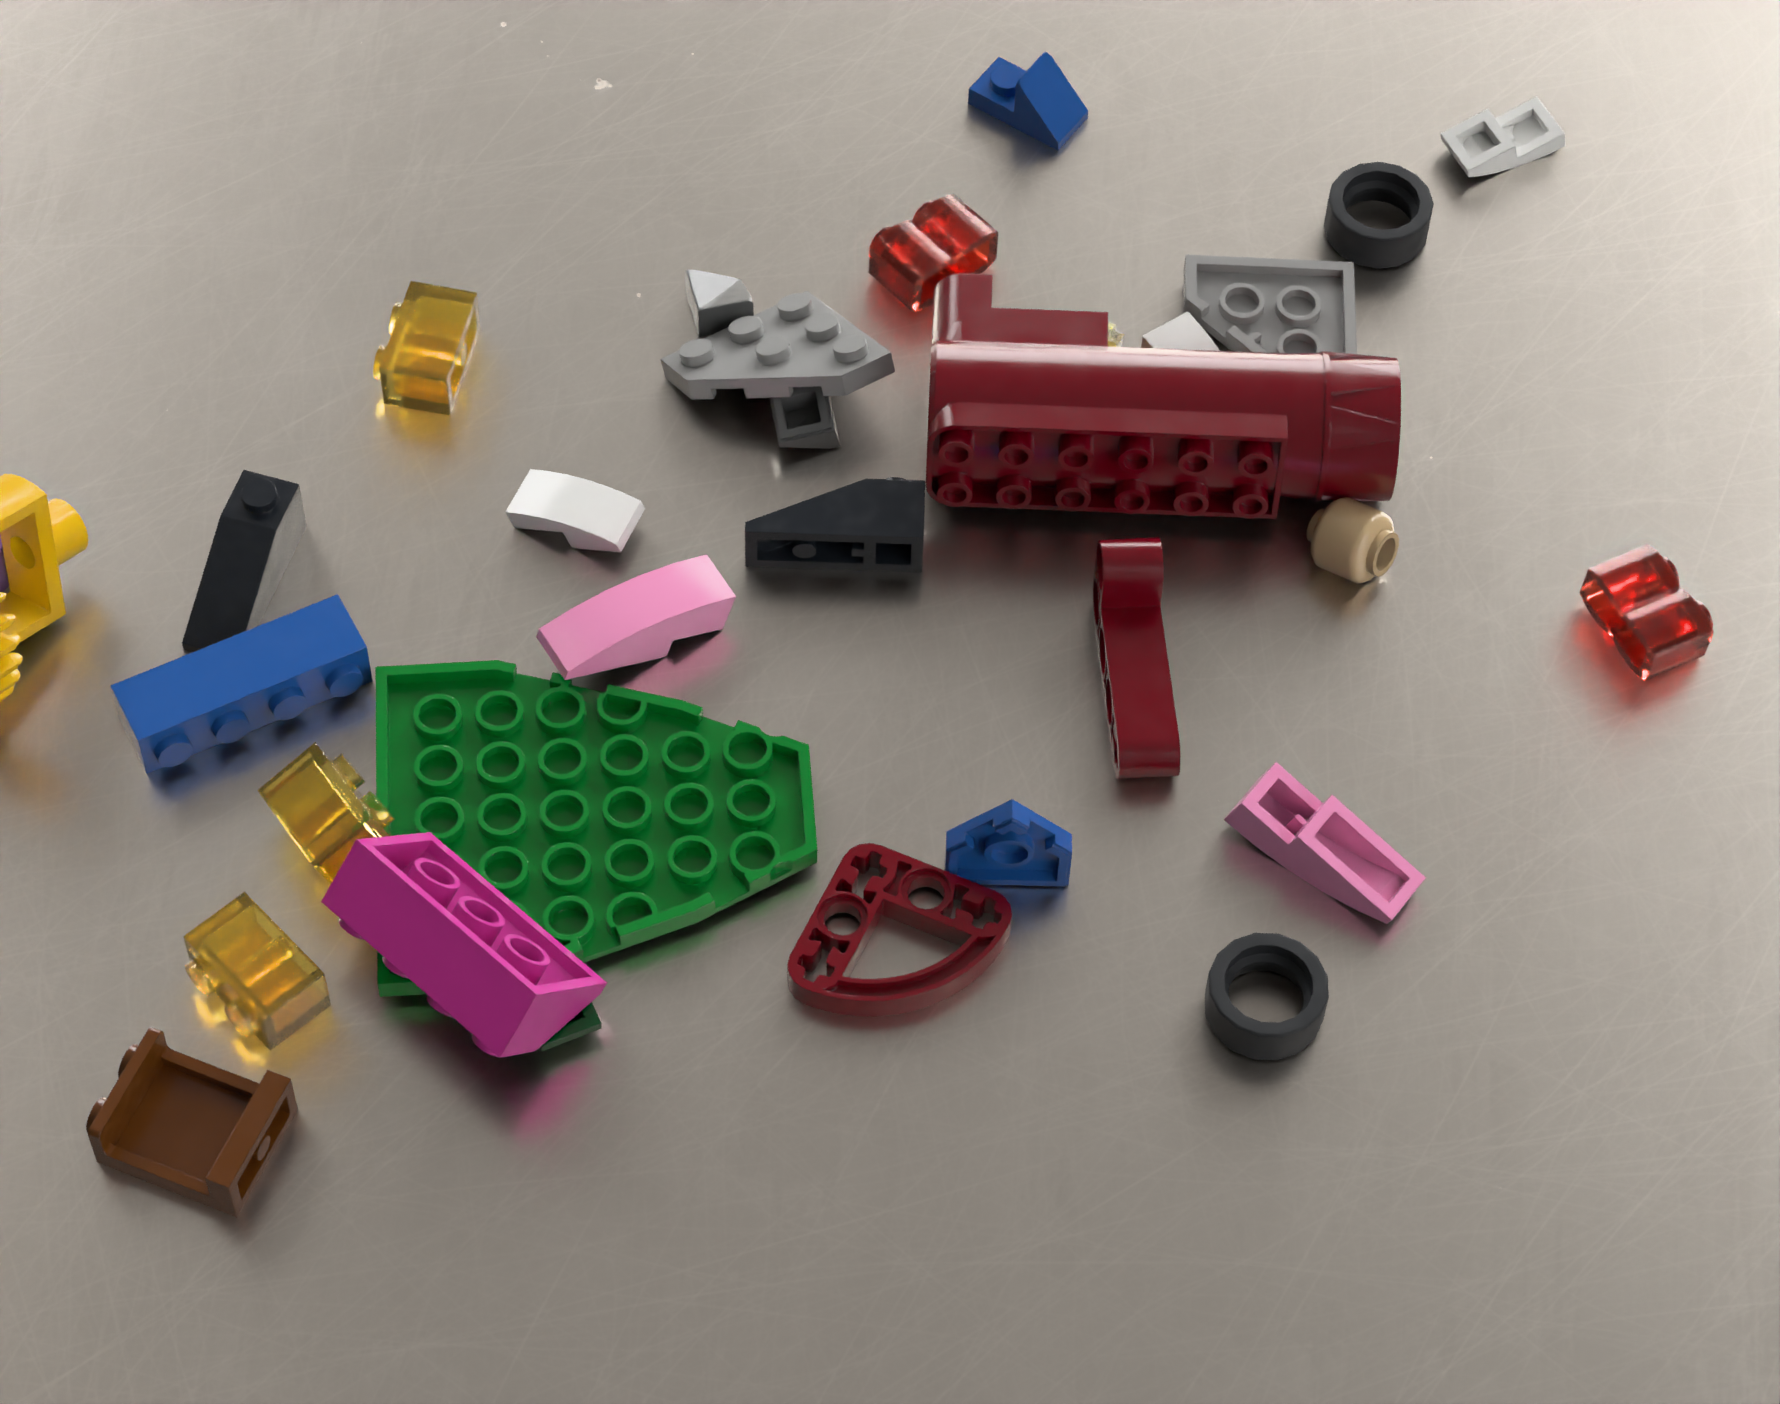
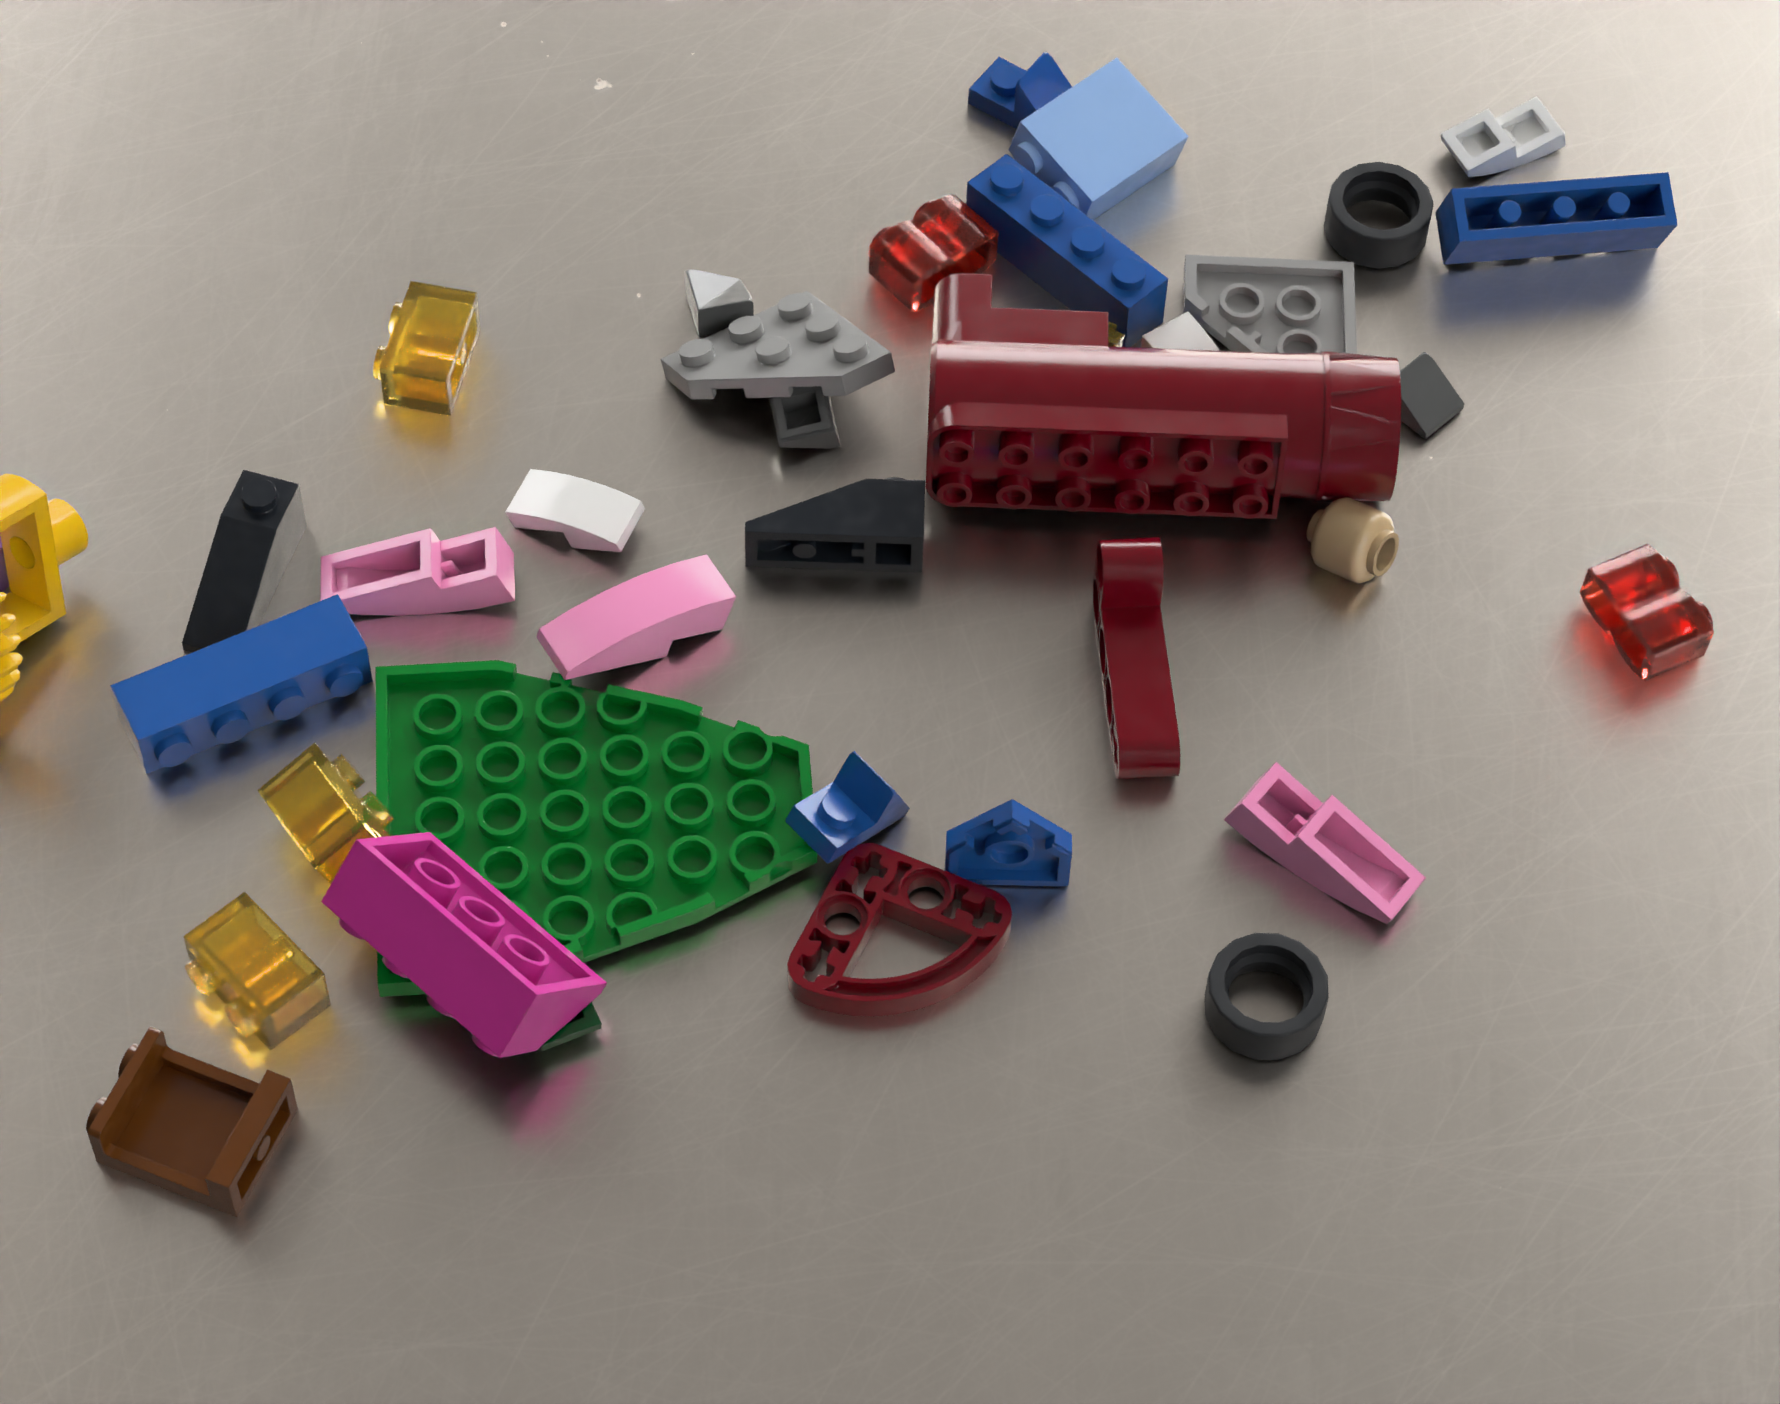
none -> bright pink slope [320,527,515,616]
none -> blue slope [785,751,910,864]
none -> blue brick [965,154,1168,347]
none -> light blue brick [1009,58,1189,220]
none -> dark grey slope [1400,352,1464,439]
none -> blue brick [1435,172,1678,265]

